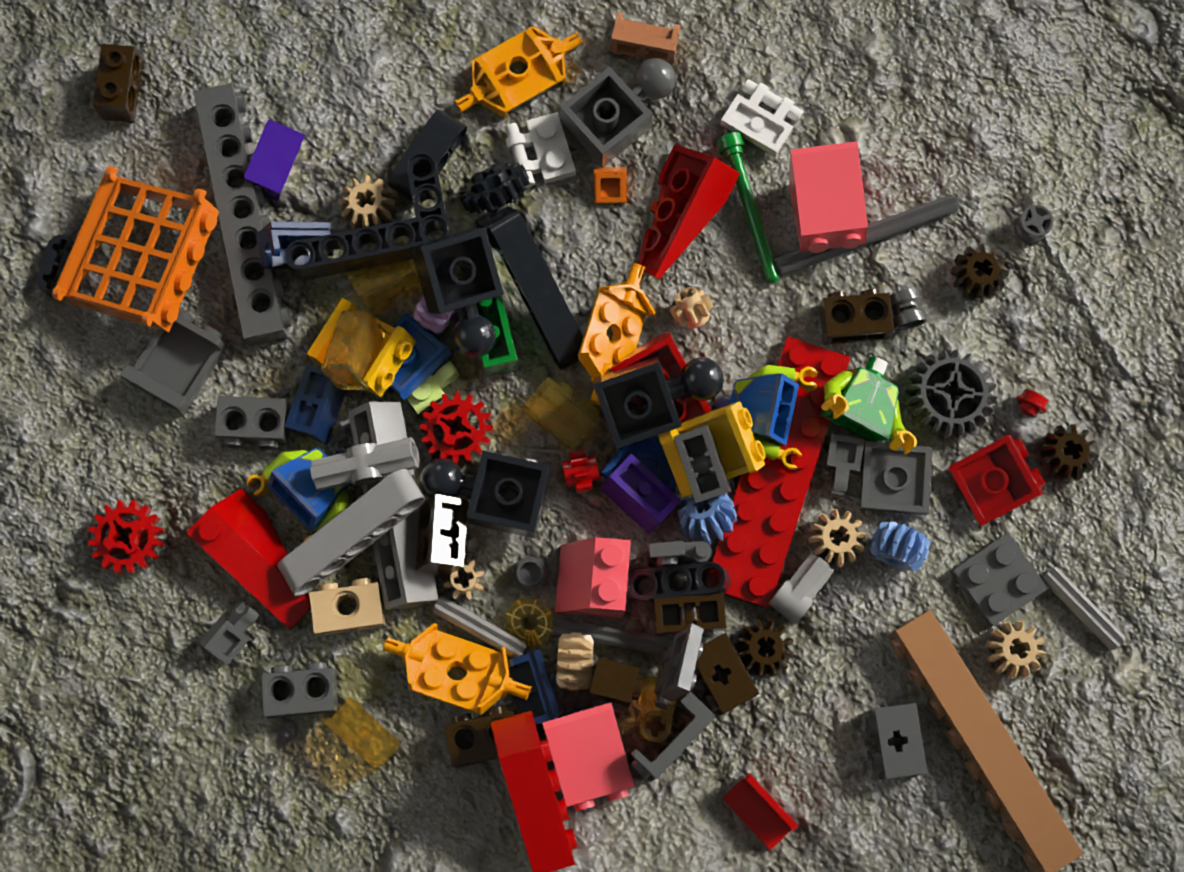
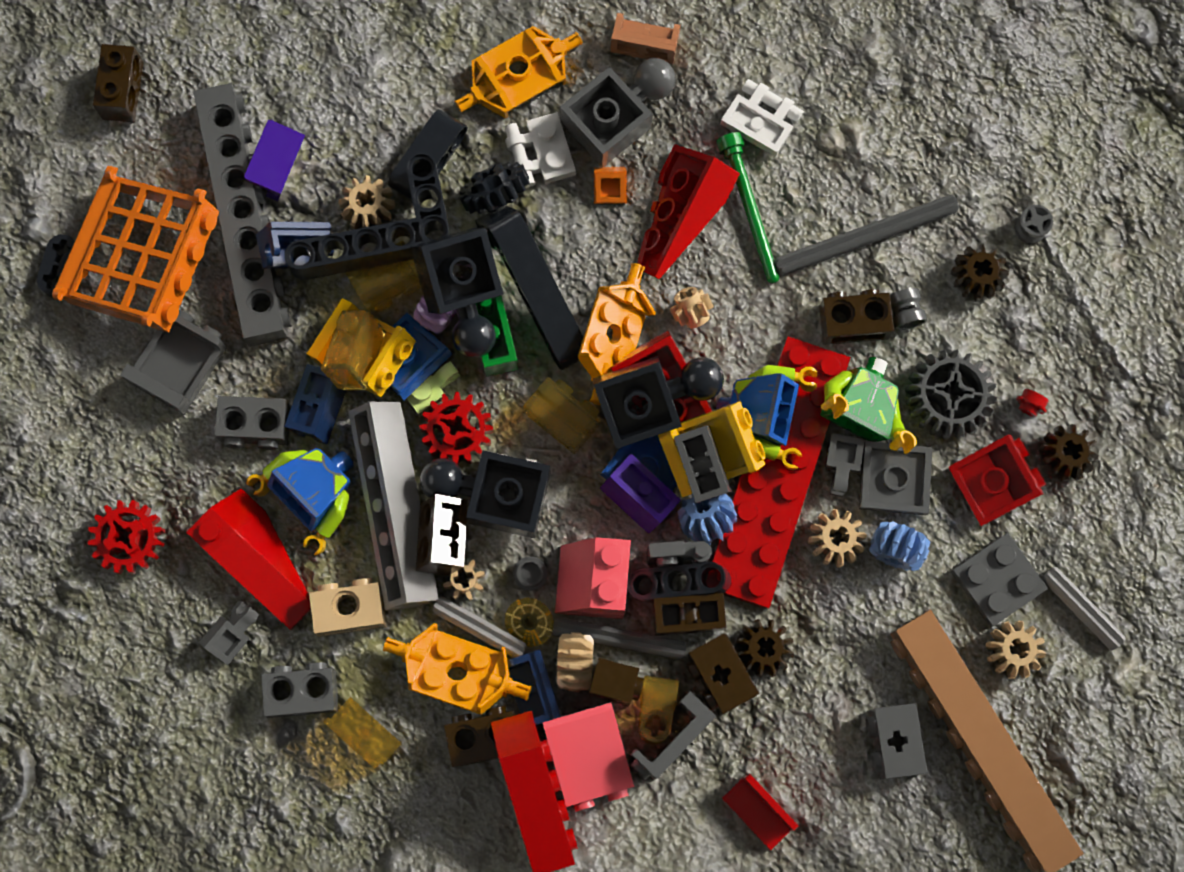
light grey beam [277,469,425,596] -> none
light grey piece [310,437,420,491] -> none
red gear [561,449,600,493] -> none
dark grey plate [654,623,704,709] -> none
light grey piece [768,553,834,625] -> none
coral slope [788,141,868,253] -> none

